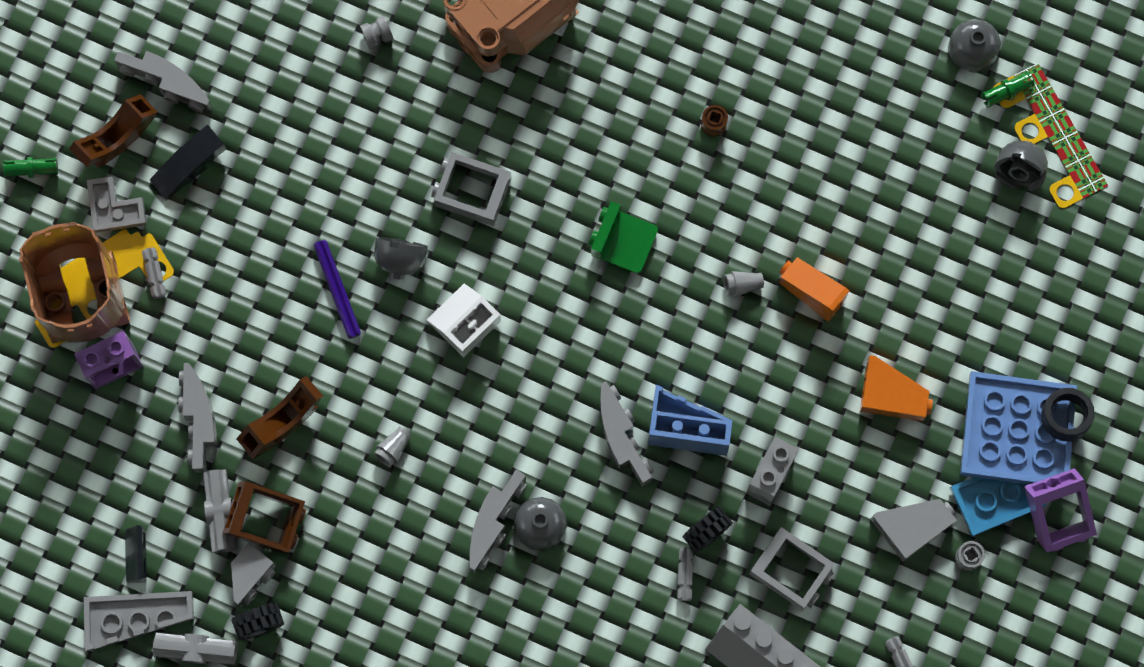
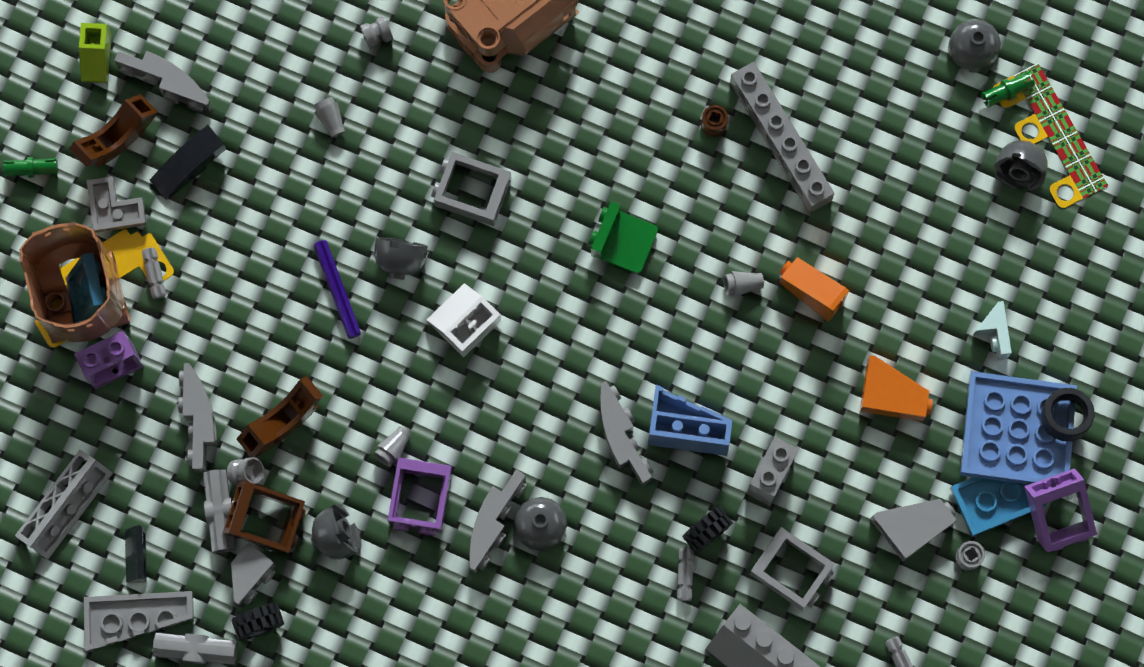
none -> light grey fence [15,450,113,560]
none -> dark azure plate [66,253,106,323]
none -> lime slope [79,23,112,83]
none -> light grey wheel [227,457,264,486]
none -> dark grey cylinder [311,504,362,560]
none -> light grey cone [314,97,345,138]
none -> medium lavender window [387,457,452,536]
none -> light grey brick [730,62,835,214]
none -> light aqua slope [973,301,1012,359]

